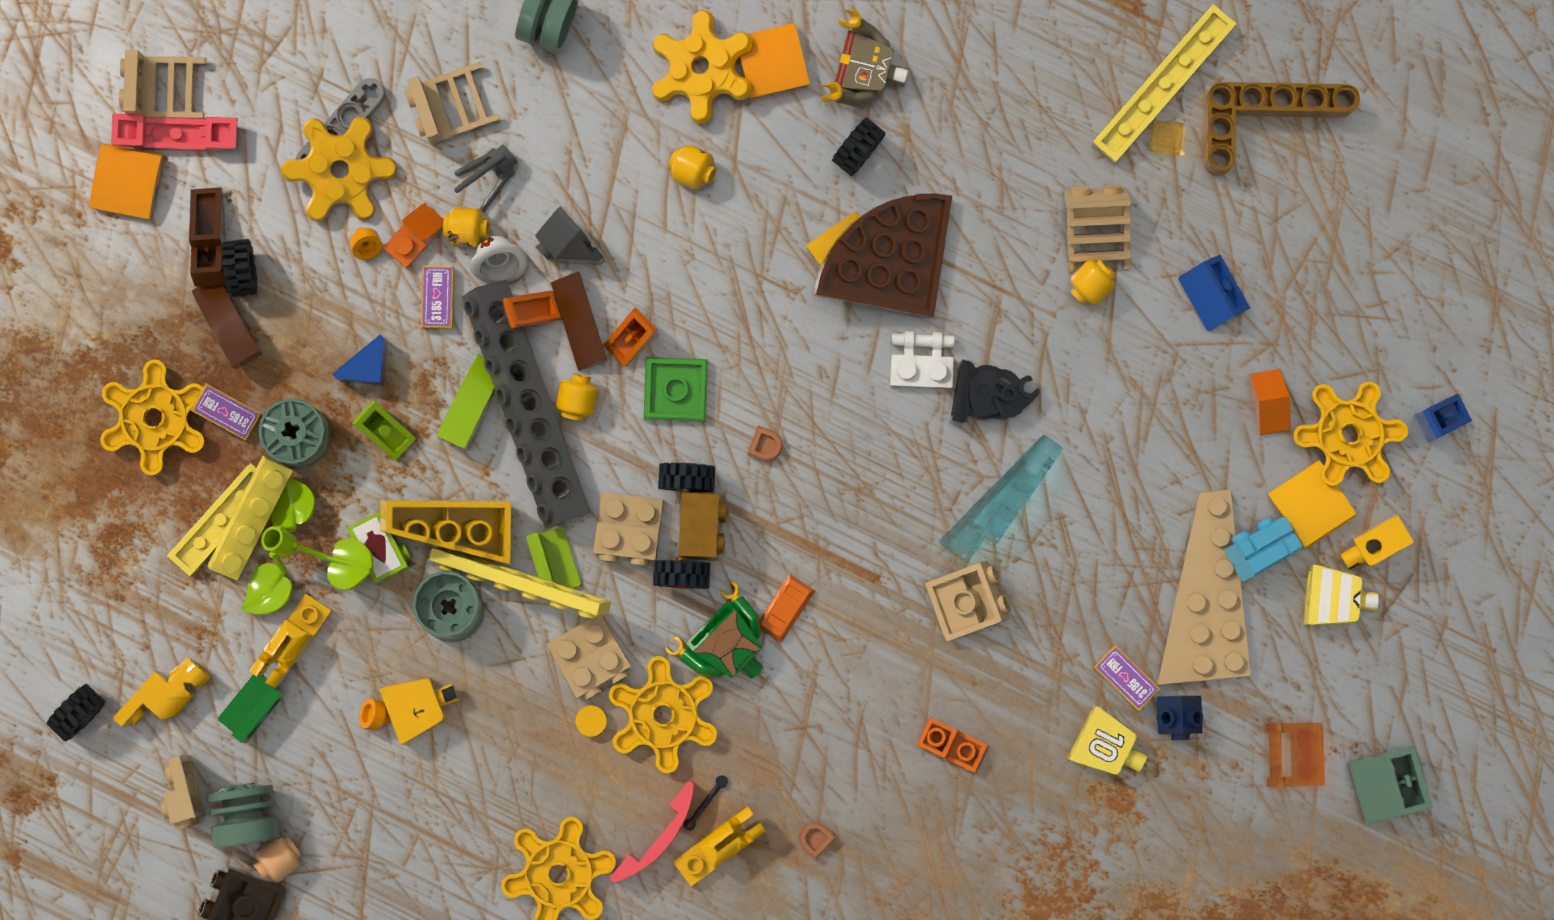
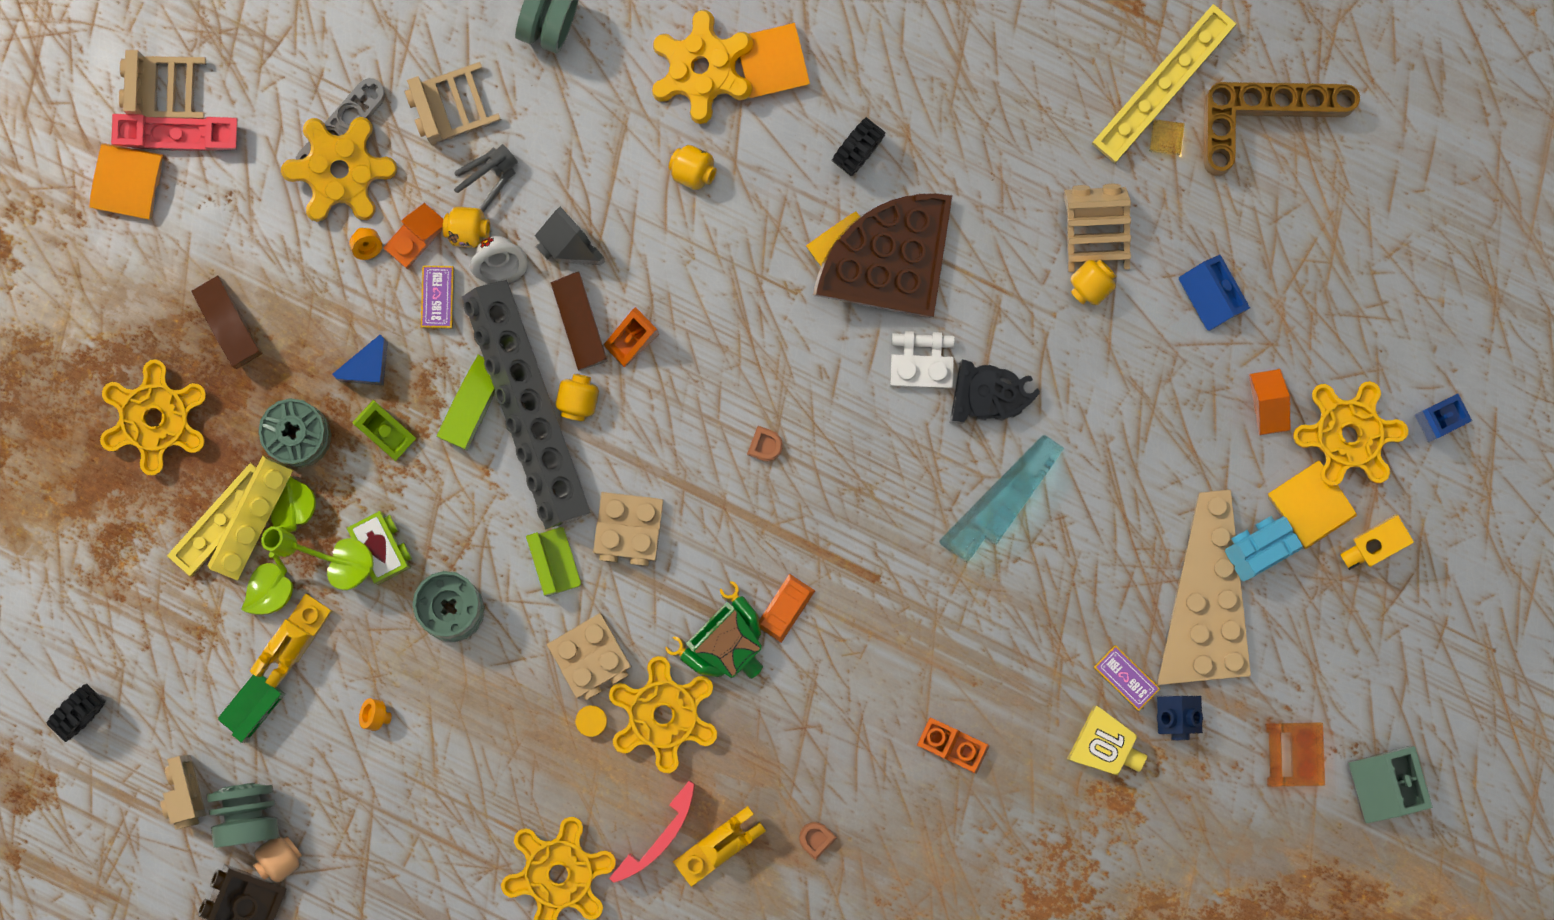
yellow plate [112,657,211,727] -> none
reddish brown slope [189,187,226,287] -> none
medium lavender tile [190,383,261,441] -> none
black tyre [222,239,257,297] -> none
yellow torso [379,678,459,745] -> none
yellow wedge [380,500,511,564] -> none
light yellow plate [429,547,612,619] -> none
orange tile [503,290,561,328] -> none
bright green tile [643,357,708,422] -> none
brick [653,463,727,589] -> none
black hinge [684,775,728,831] -> none
dark tan torso [821,9,908,107] -> none
tan plate [925,560,1011,642] -> none
torso [1303,565,1379,625] -> none

